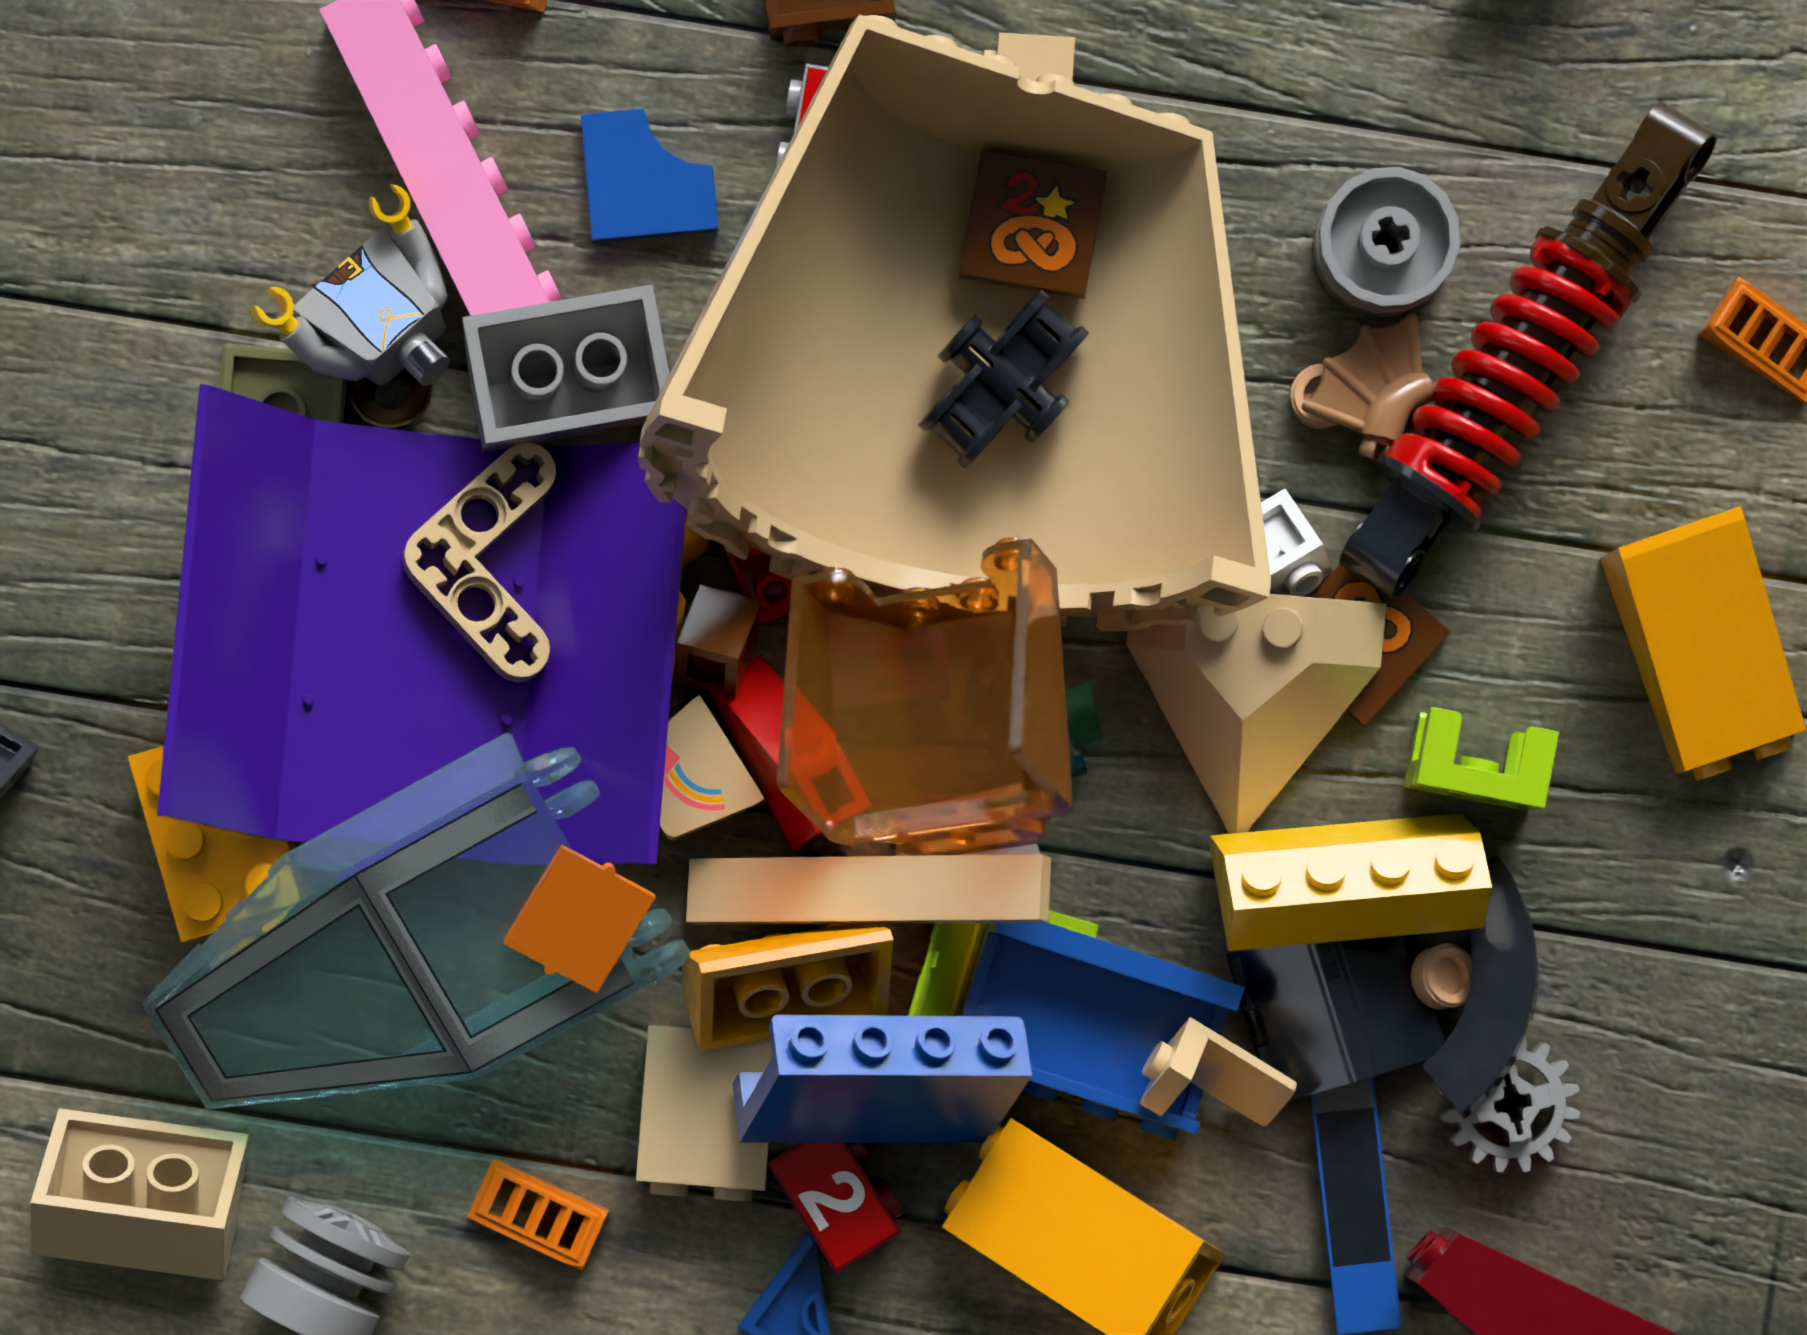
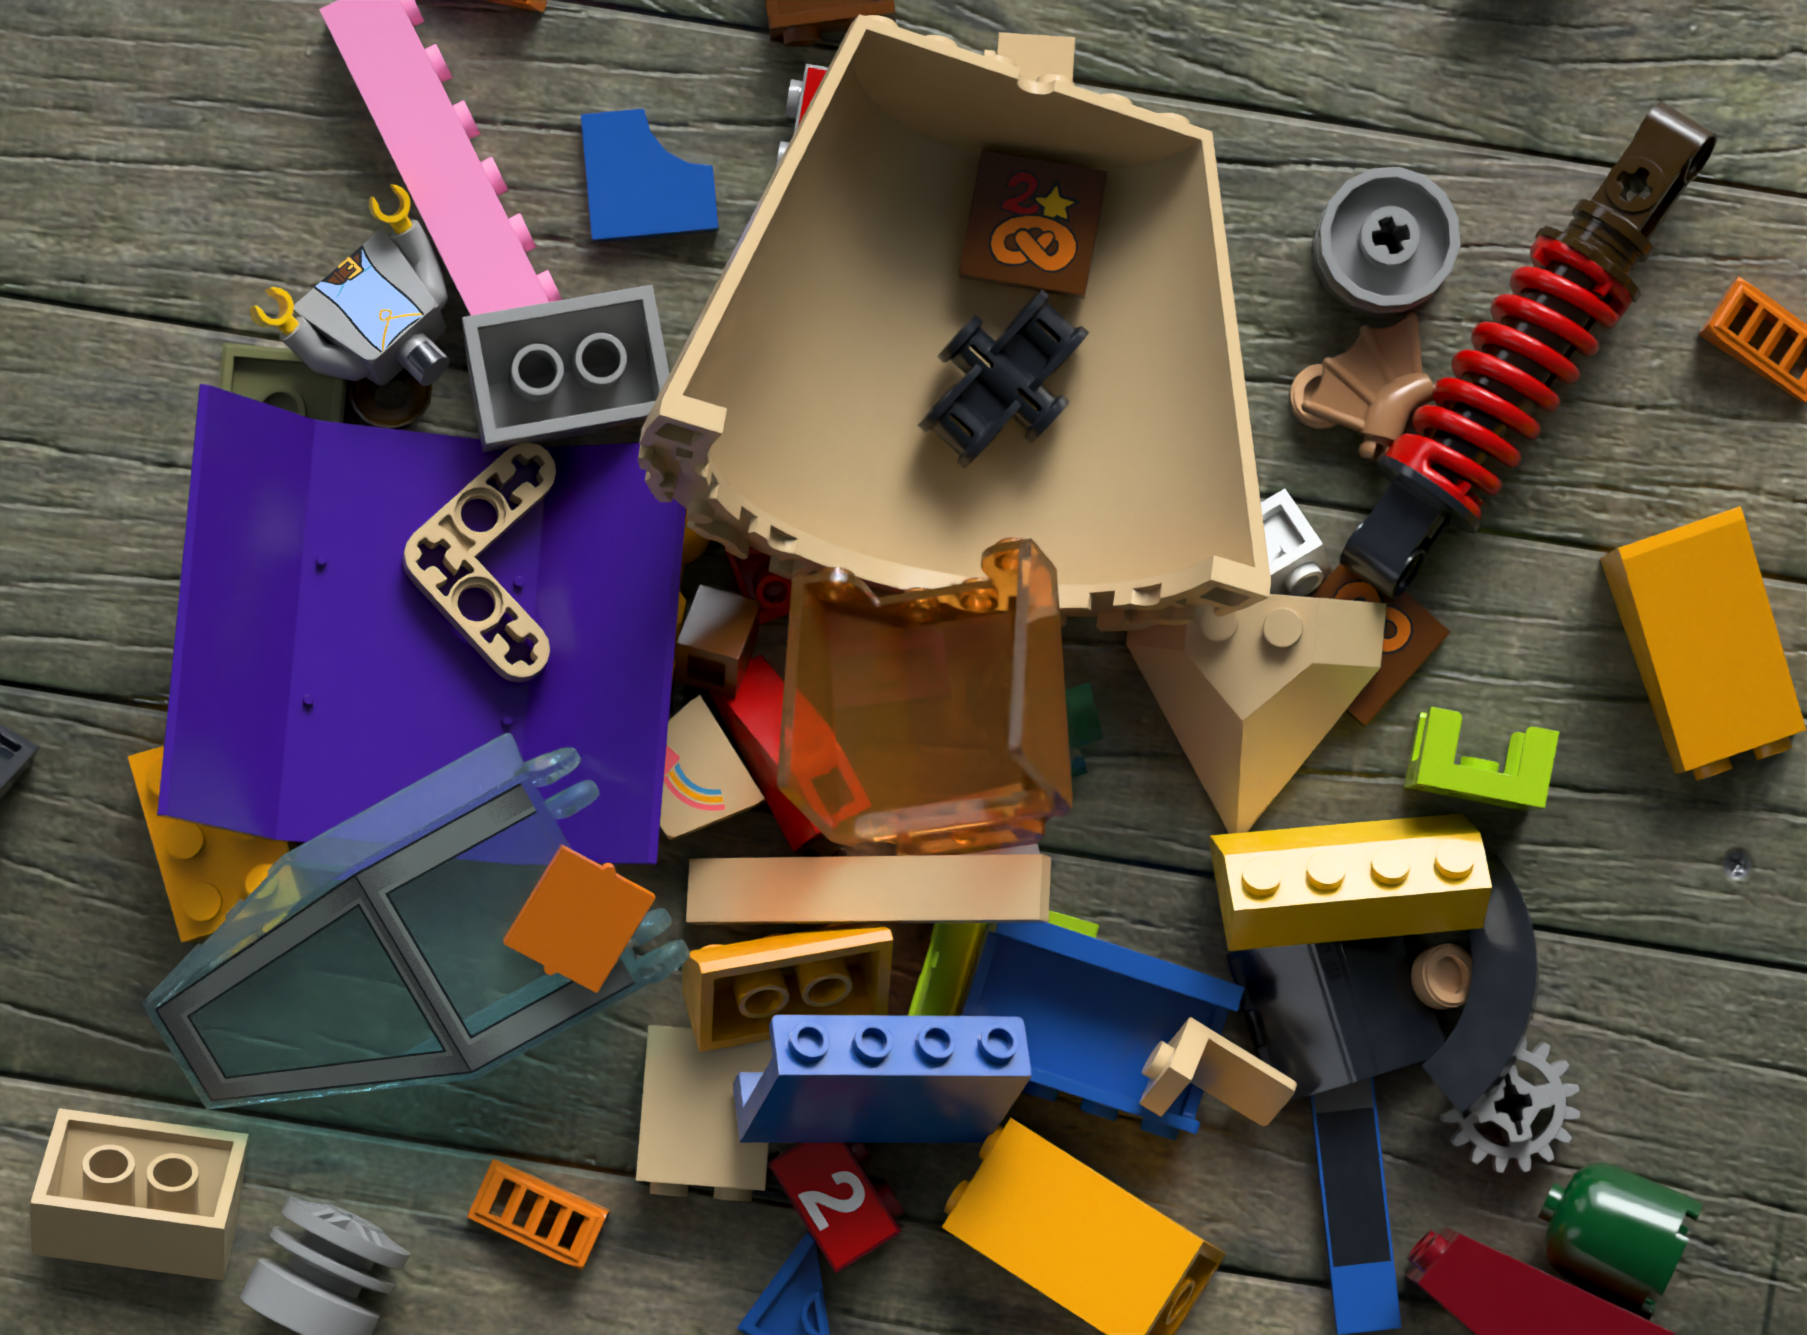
none -> dark green cylinder [1537,1162,1703,1320]

